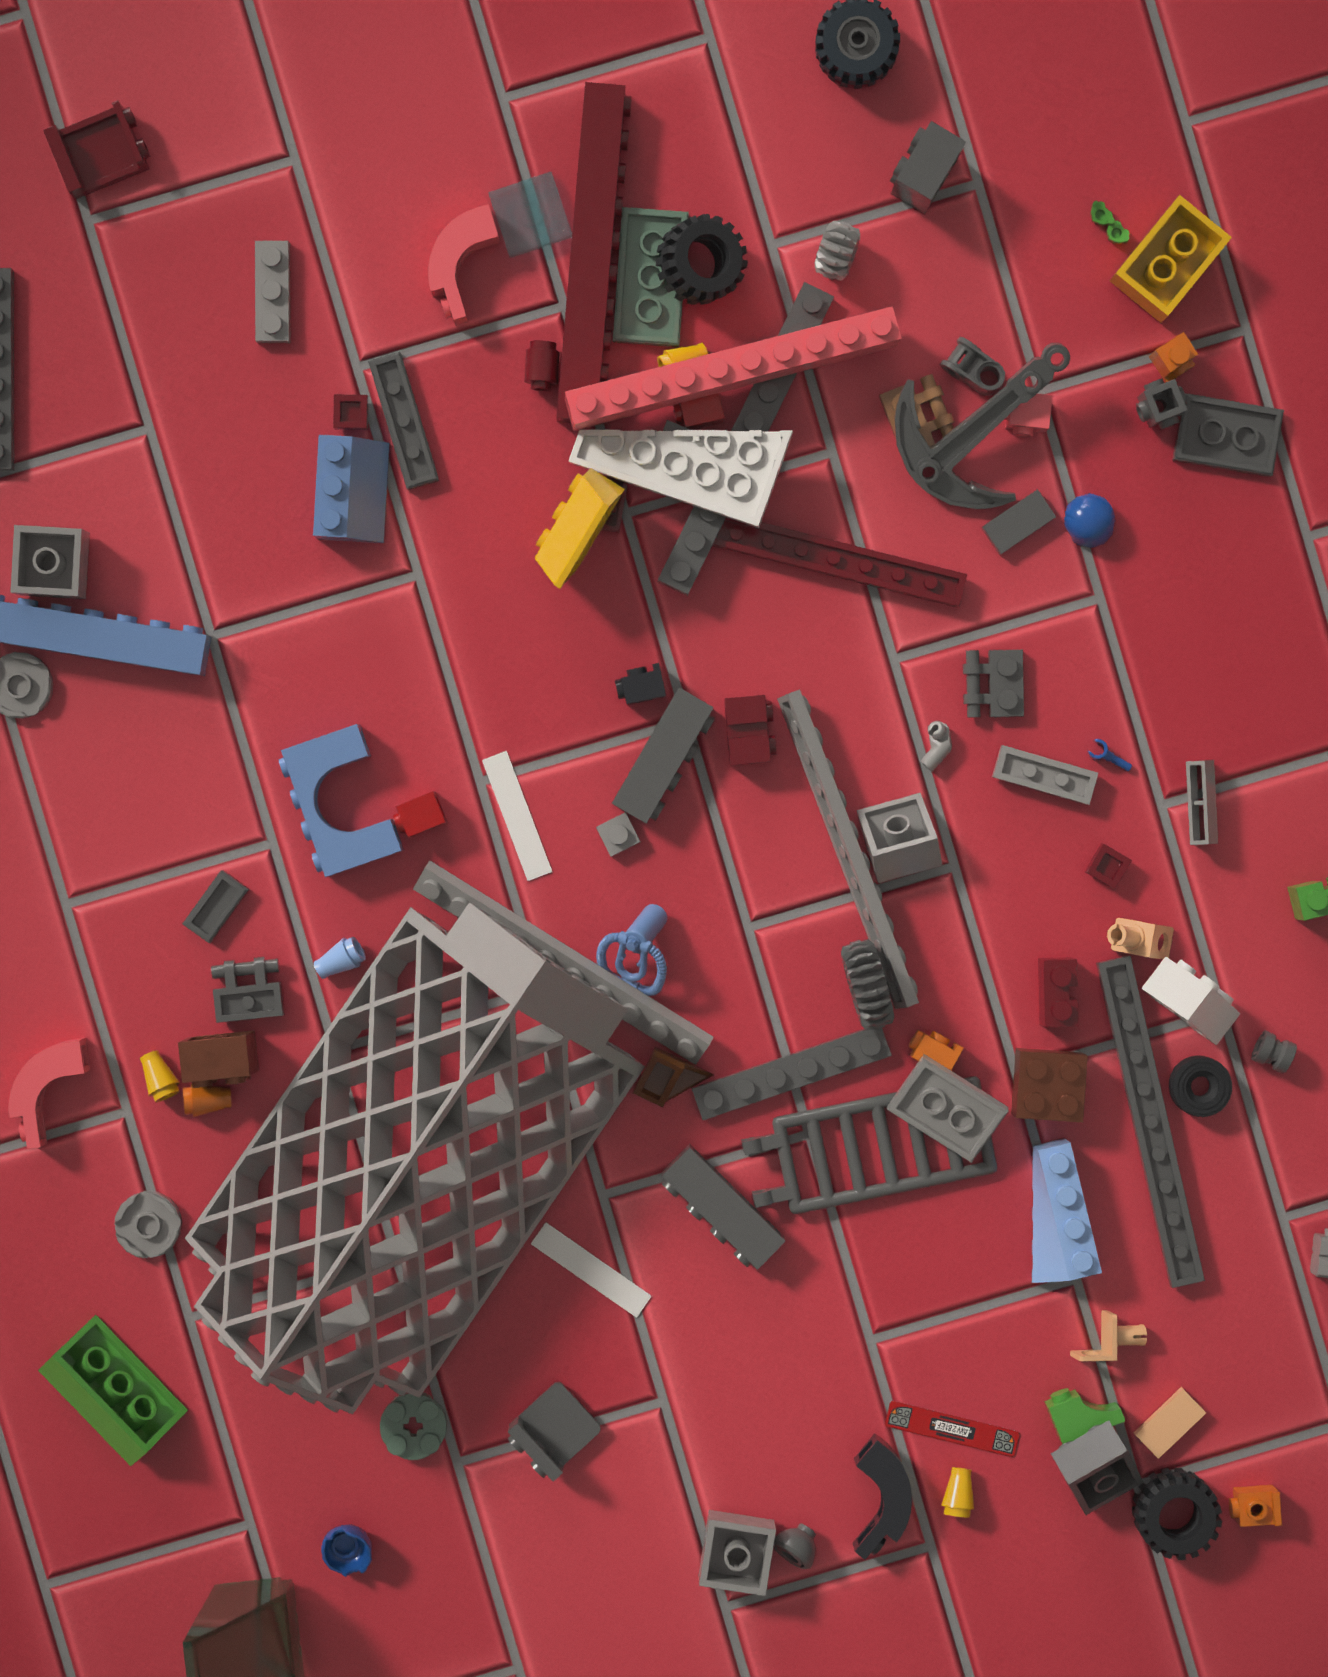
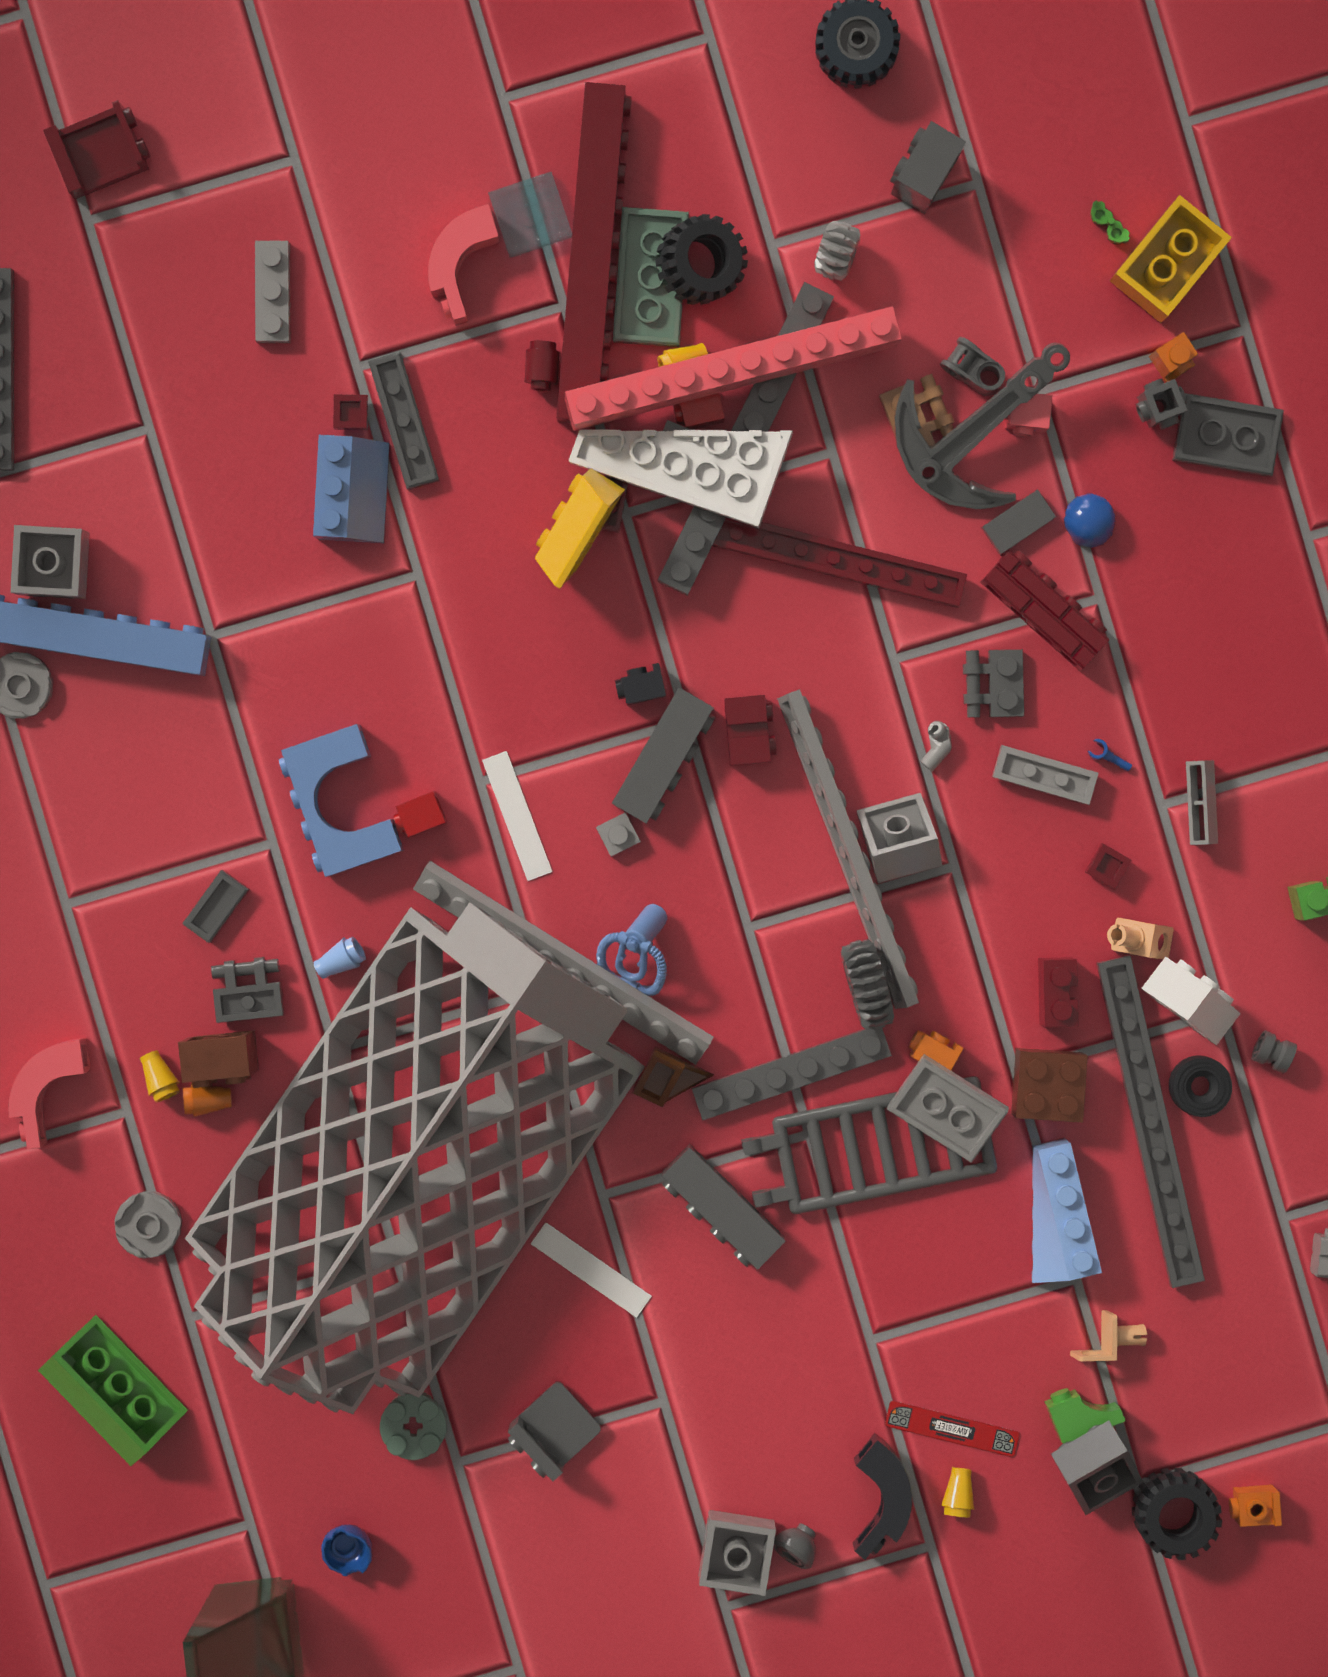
light nougat tile [1133,1387,1206,1459] -> none
none -> dark red brick [980,550,1109,670]

